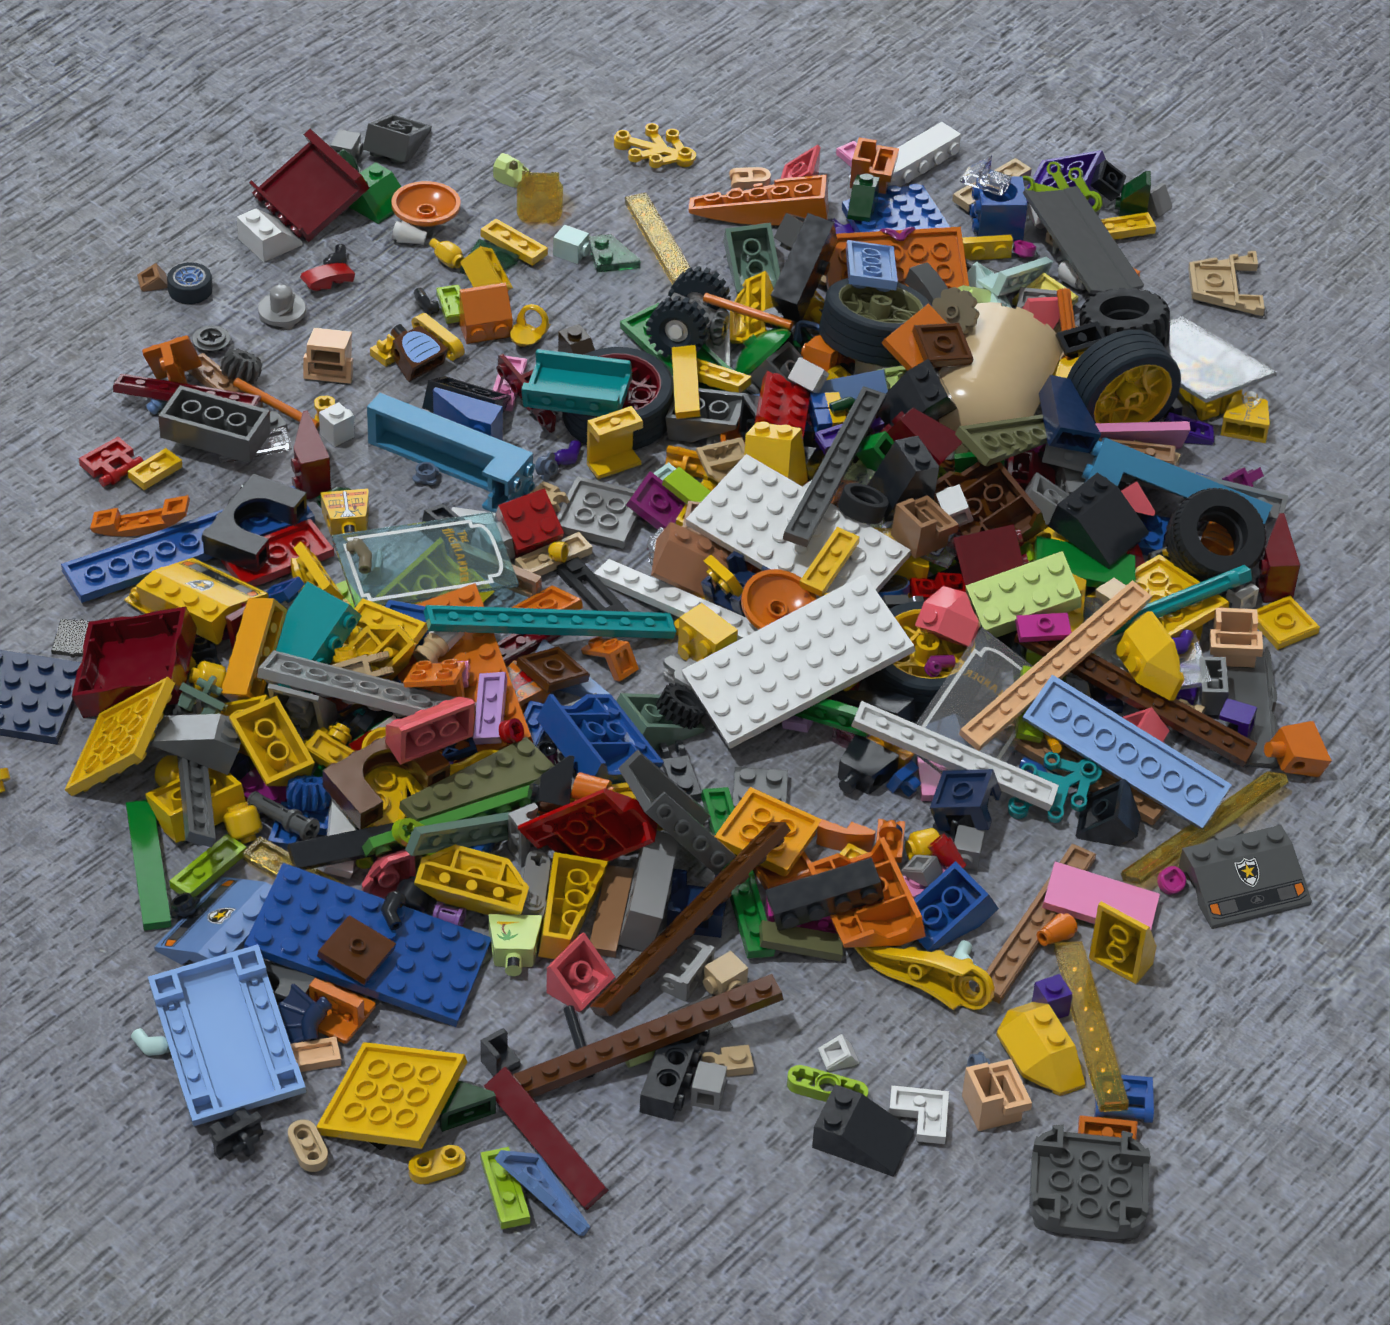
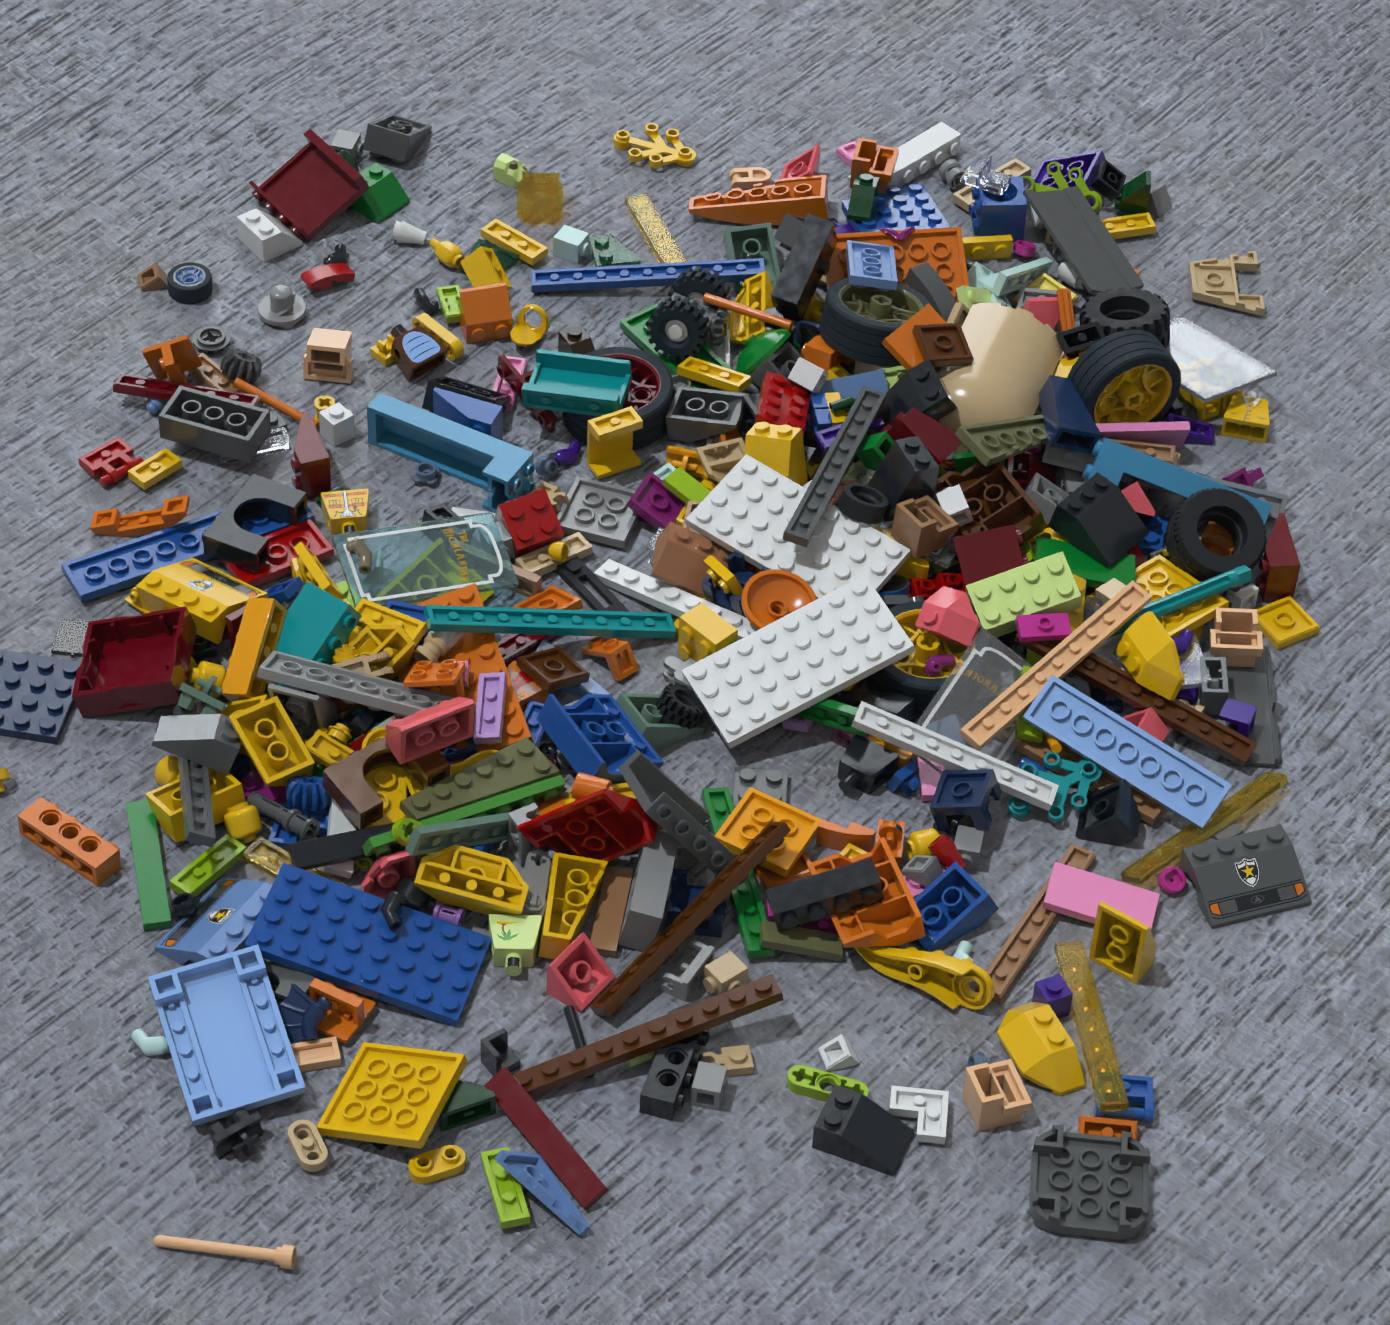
yellow plate [65,677,175,796] -> none
reddish brown plate [317,915,396,985] -> none
orange dish [392,181,461,227] -> none
red bush [498,718,524,744] -> none
black slope [528,755,574,813] -> none
hinge [659,740,702,801] -> none
yellow tile [672,345,700,419] -> none
yellow plate [800,527,860,597] -> none
dark tan plant [932,287,980,335] -> none
orange cone [1037,913,1077,946] -> none
orange torso [1264,721,1332,777] -> none
none -> orange brick [17,797,121,887]
none -> light nougat piece [153,1235,297,1270]
none -> blue plate [531,258,765,293]
none -> light grey wheel [939,159,969,190]

